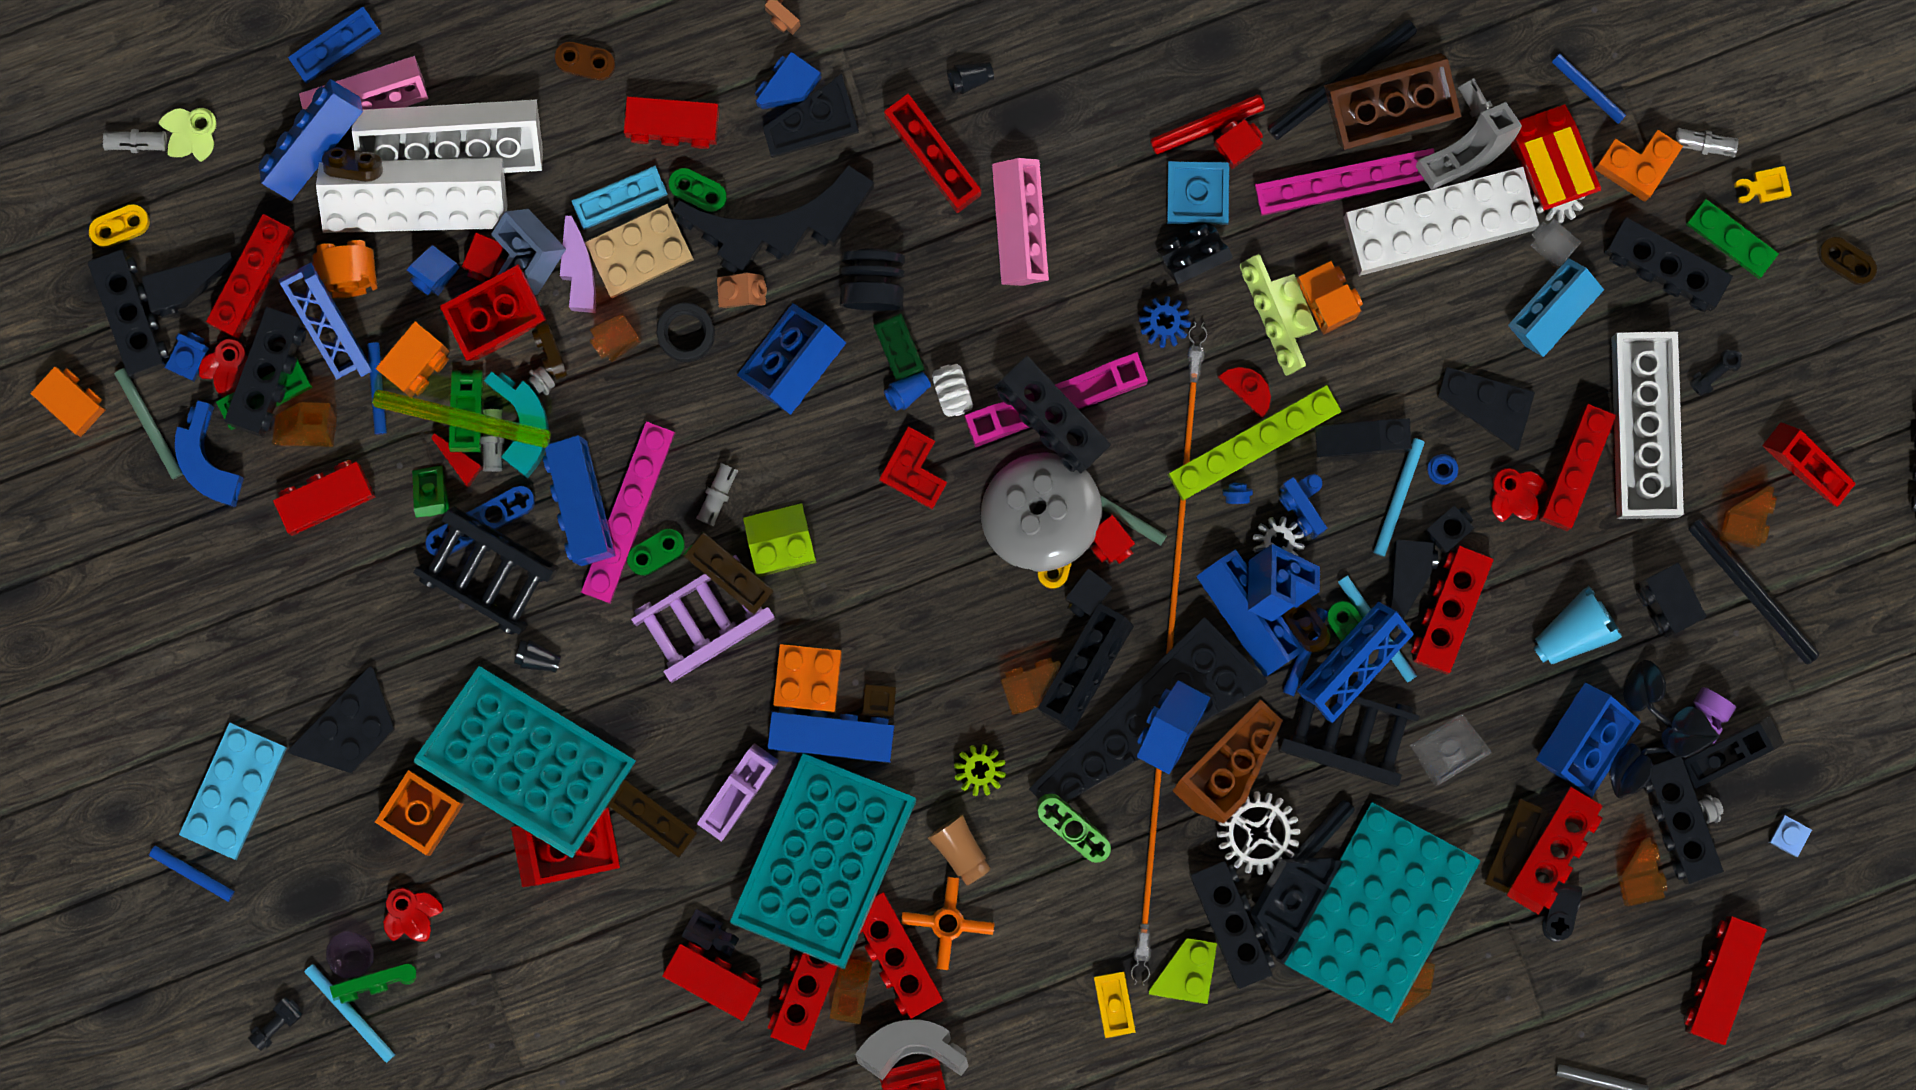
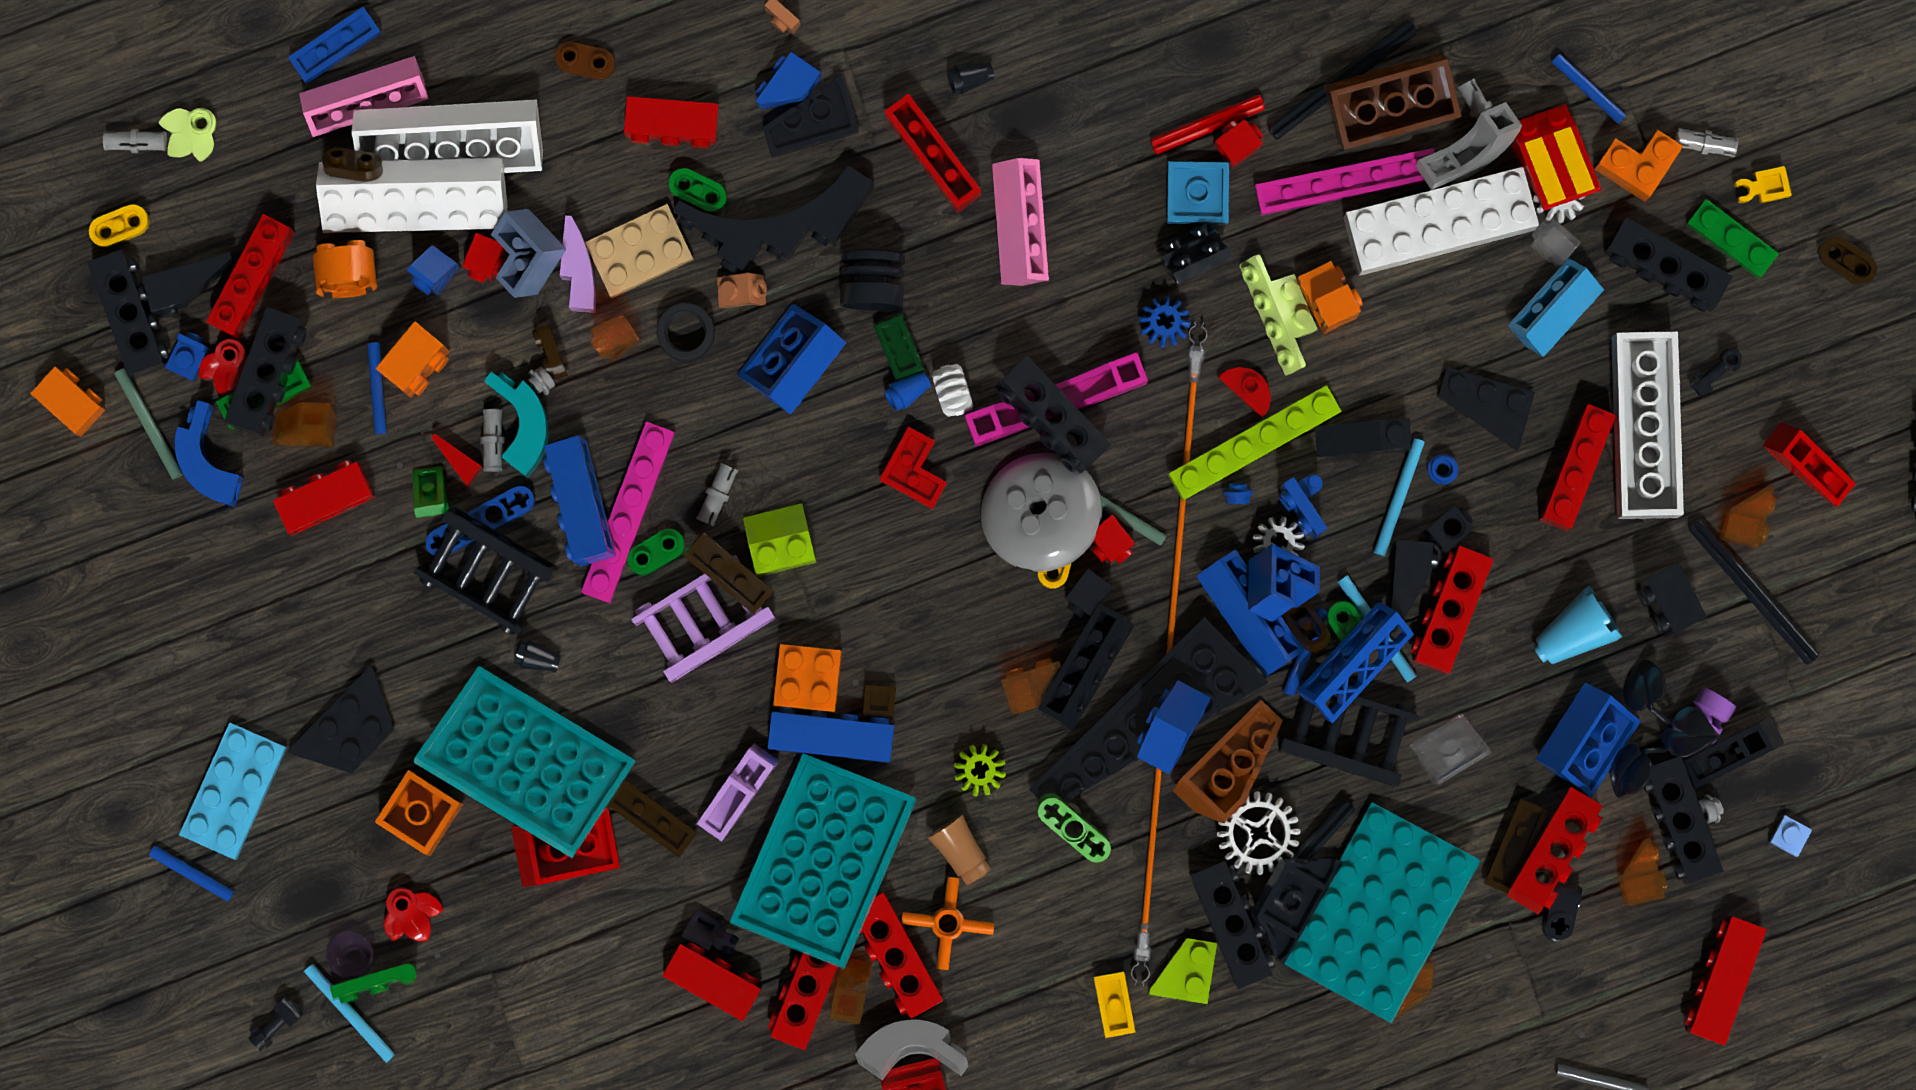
blue brick [259,79,363,201] -> none
fence [278,263,372,380] -> none
clear neon green axle [373,390,551,448] -> none
red slope [440,265,546,361] -> none
green plate [449,370,484,452] -> none
medium azure tile [572,166,668,230] -> none
red plate [1491,468,1548,522] -> none

